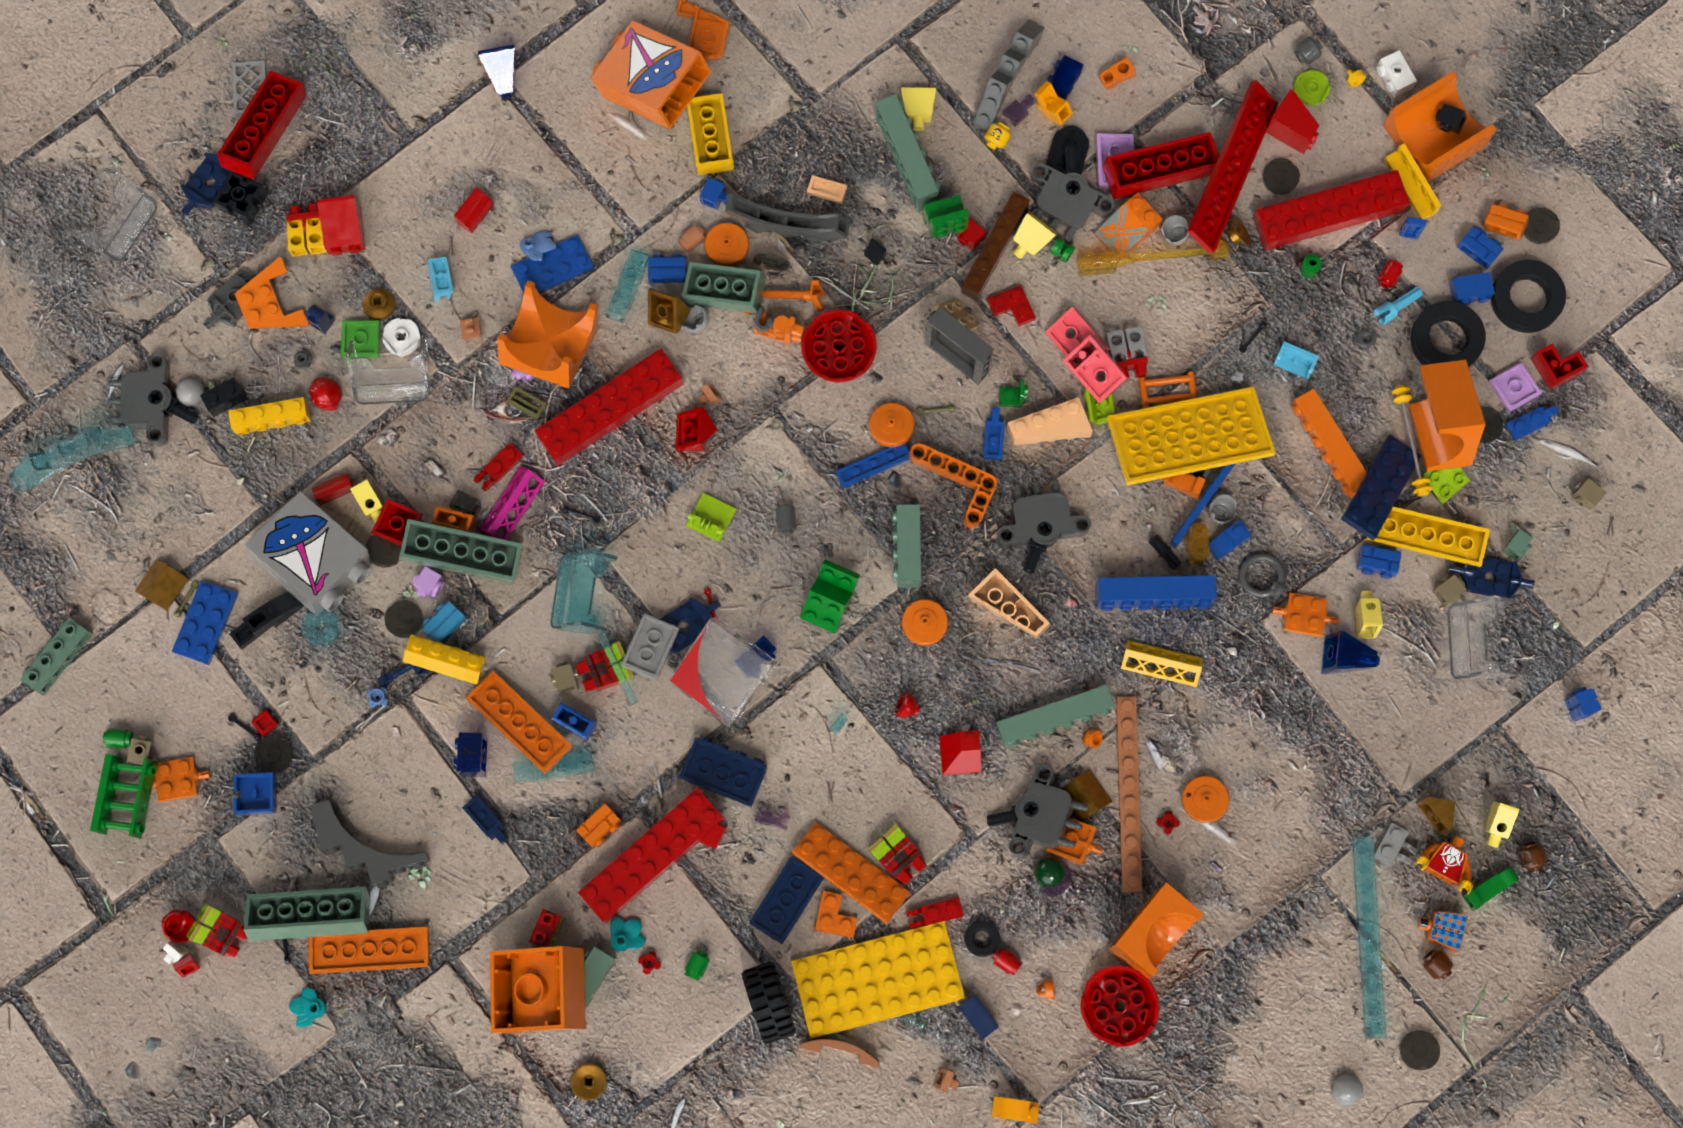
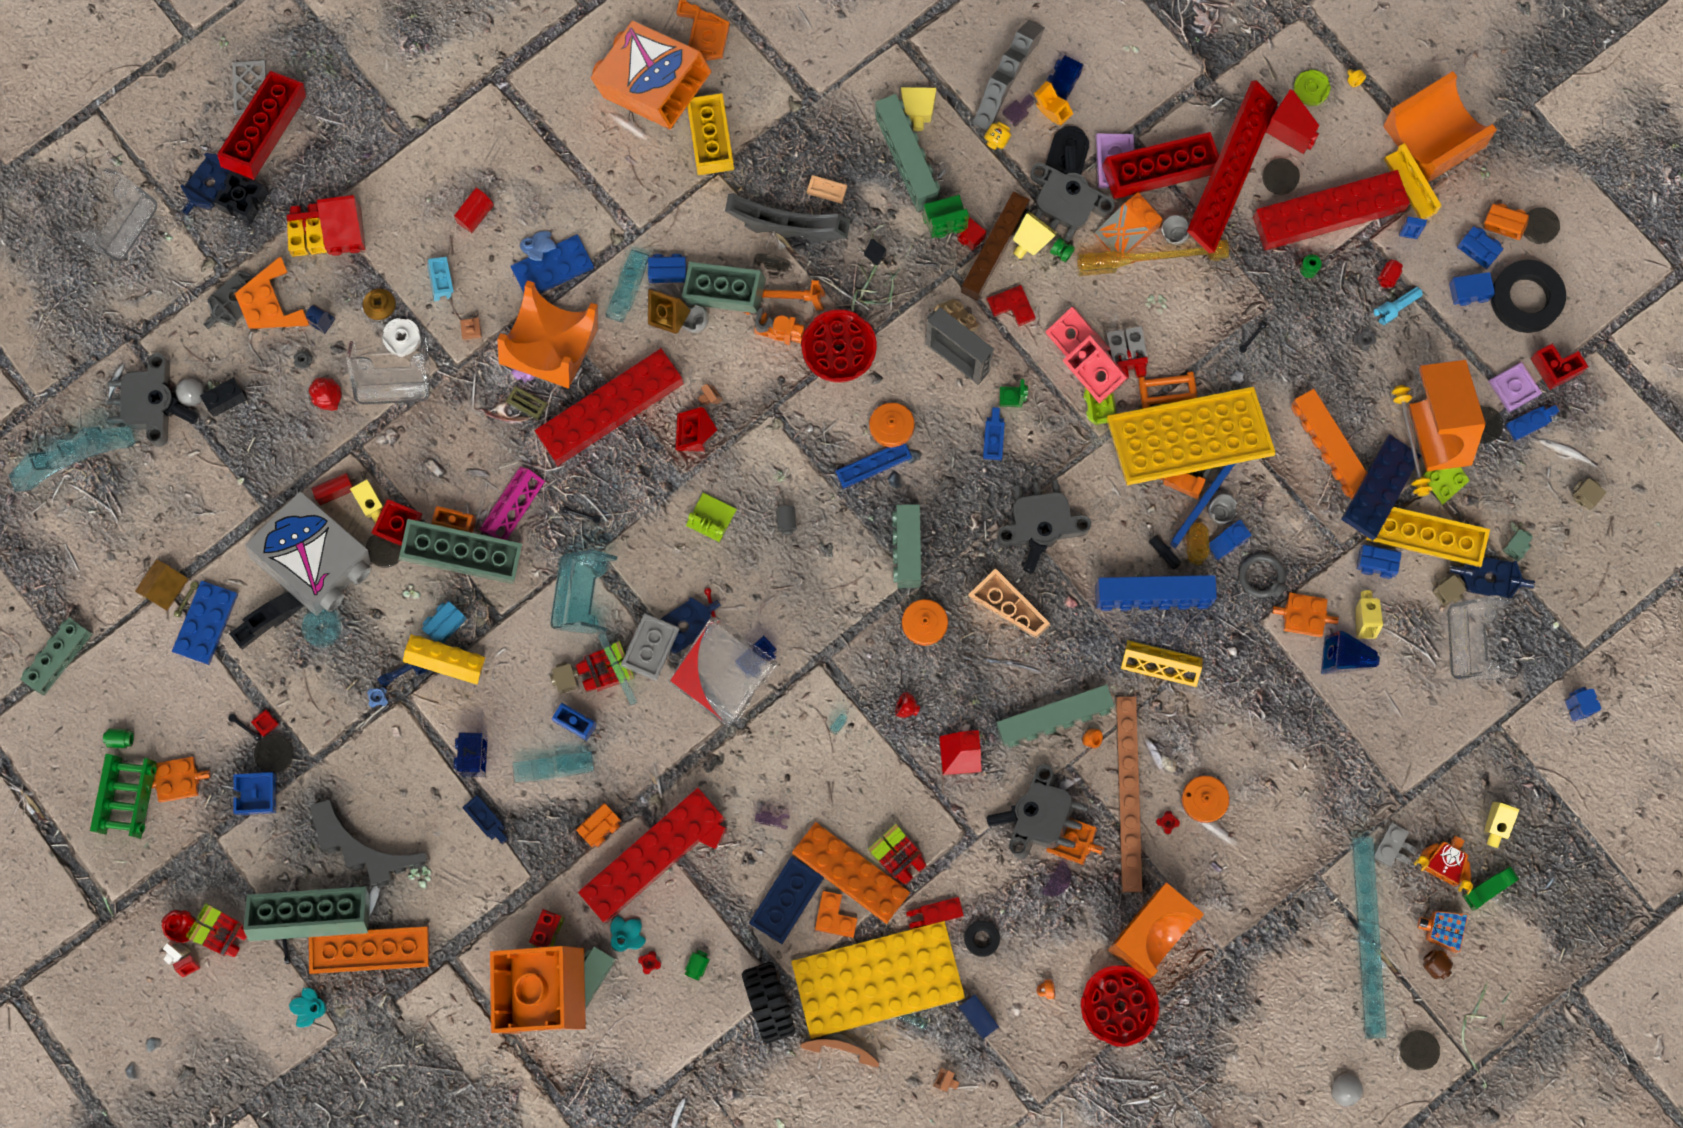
dark tan brick [127,734,153,764] -> none
yellow brick [228,397,311,435] -> none
bright green plate [341,320,381,358] -> none
clear smoke tile [384,600,424,639] -> none
lavender brick [413,566,445,599] -> none
clear smoke brick [449,490,481,517] -> none
orange plate [466,671,573,774] -> none
red hinge [473,443,524,491] -> none
slope [477,44,518,99] -> none
pearl gold piece [571,1064,607,1101] -> none
nougat brick [678,225,705,252] -> none
dark blue bracket [679,735,768,808] -> none
blue brick [699,177,728,210] -> none
orange wheel [704,222,749,267] -> none
green bracket [800,559,860,634] -> none
orange beam [908,443,997,529] -> none
olive hinge [916,405,956,416] -> none
light orange brick [991,1096,1040,1124] -> none
red brick [992,948,1023,976] -> none
light nougat wedge [1006,397,1093,446] -> none
dark green hair [1034,857,1065,887] -> none
pearl gold slope [1062,769,1112,822] -> none
orange leg [1099,57,1136,90] -> none
pearl gold piece [1228,216,1251,246] -> none
medium azure hinge [1273,341,1319,380] -> none
dark grey head [1294,37,1323,65] -> none
white brick [1377,50,1417,97] -> none
black tyre [1410,301,1486,368] -> none
pearl gold slope [1416,796,1456,836] -> none
black brick [1435,104,1467,134] -> none
reddish brown head [1518,842,1547,872] -> none

